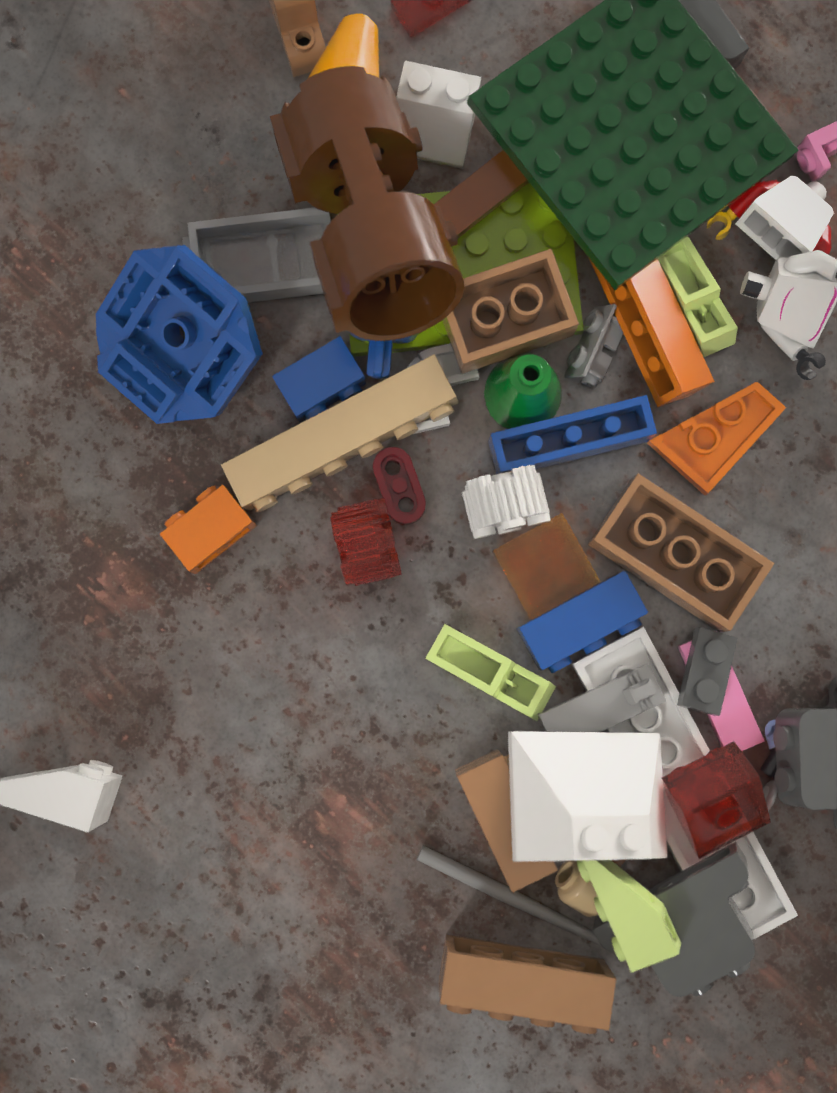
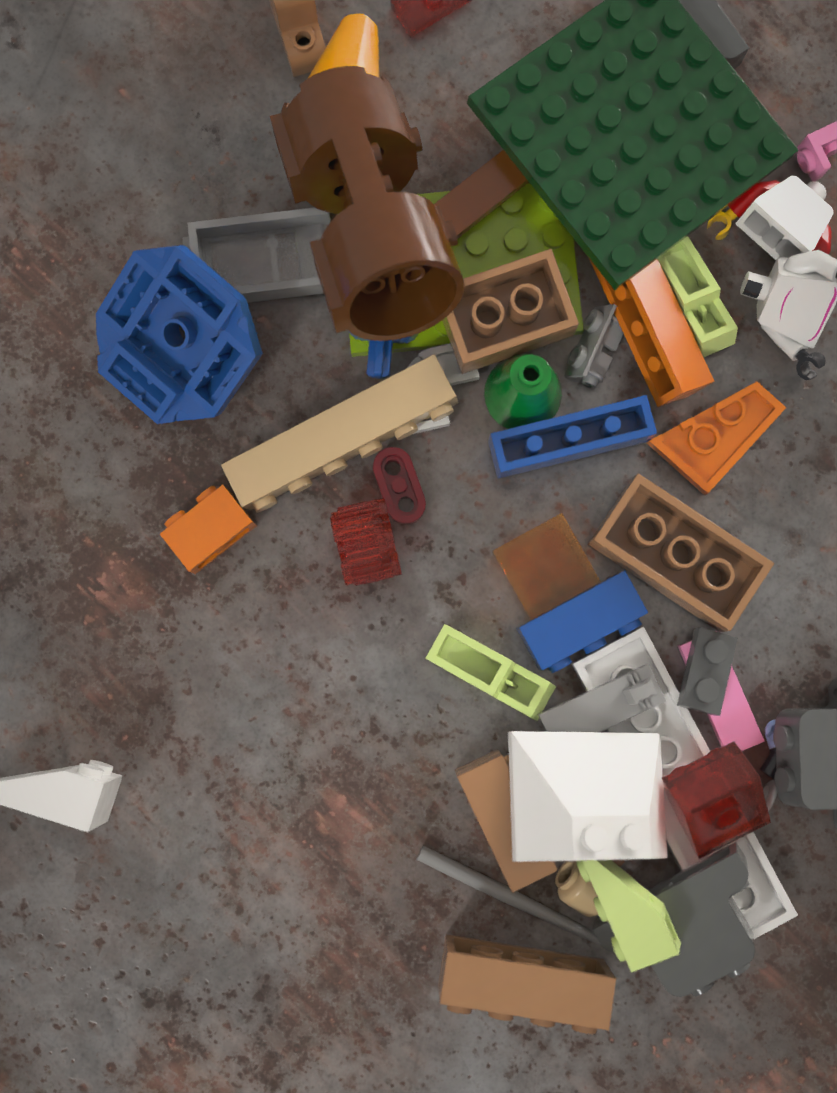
blue brick [272,336,366,423] -> none
white slope [396,61,481,169] -> none
white brick [462,465,551,539] -> none

